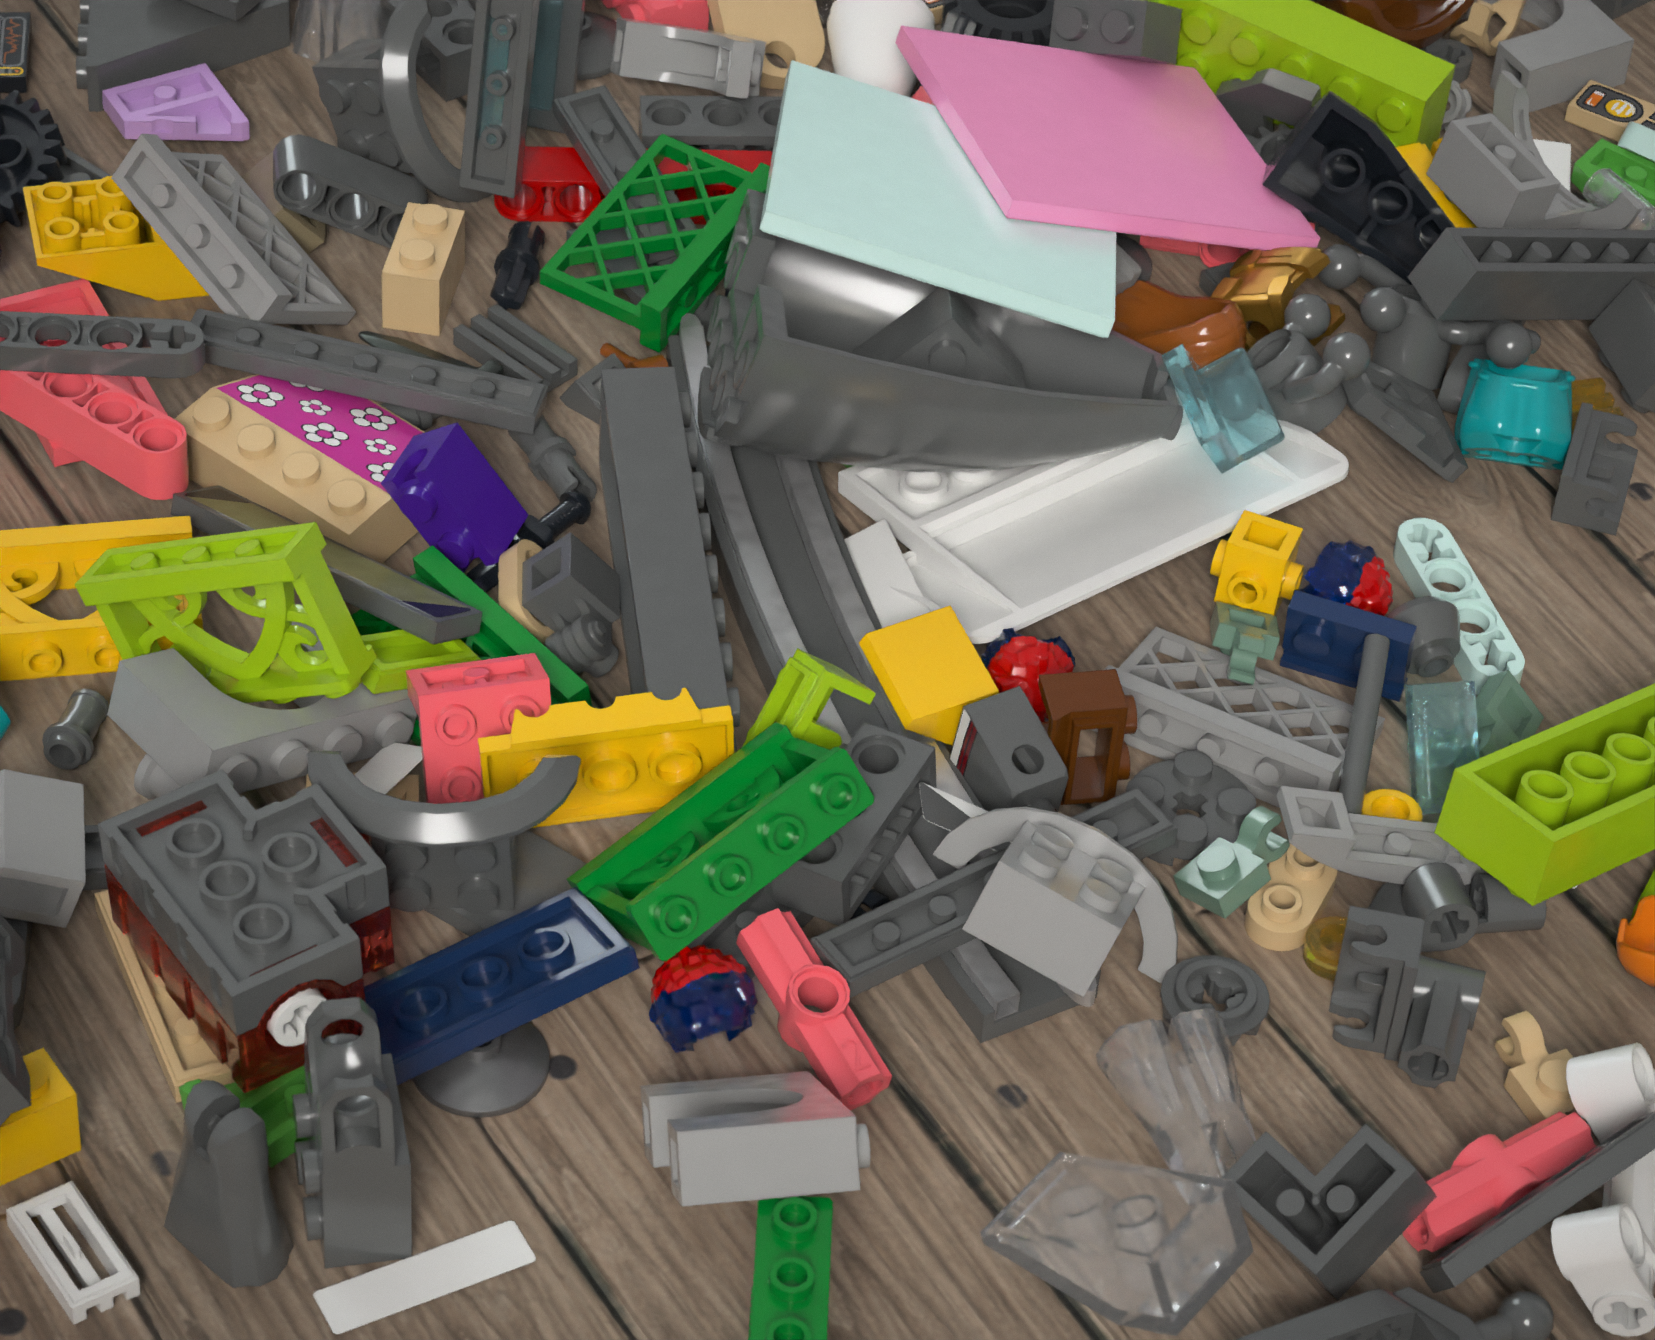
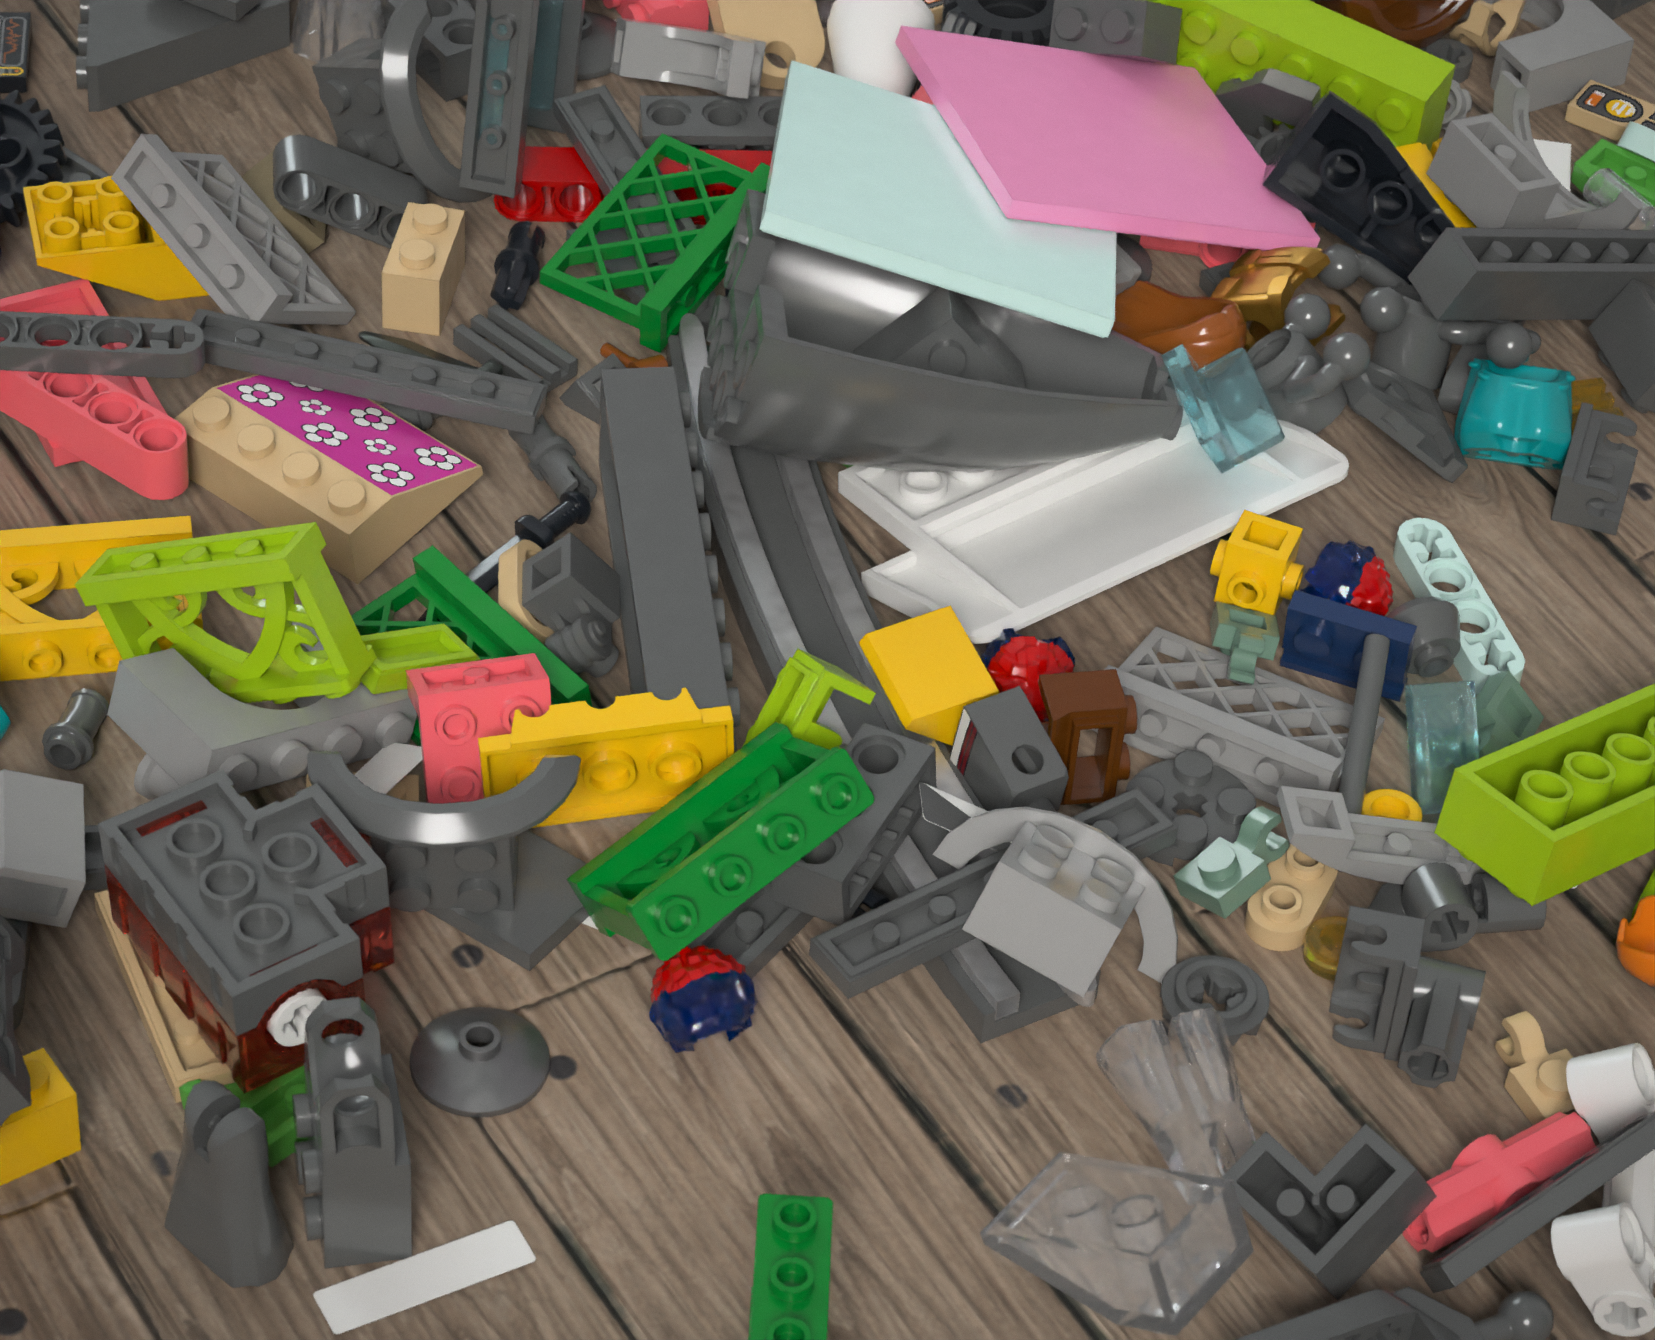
white tile [6,1181,140,1325] -> none
lavender wing [102,63,250,141] -> none
tile [171,485,482,645] -> none
dark blue tile [337,887,640,1085] -> none
dark purple brick [381,422,528,573] -> none
light grey arch [640,1071,870,1207] -> none
coral piece [736,908,892,1111] -> none
white sticker [844,519,931,628] -> none

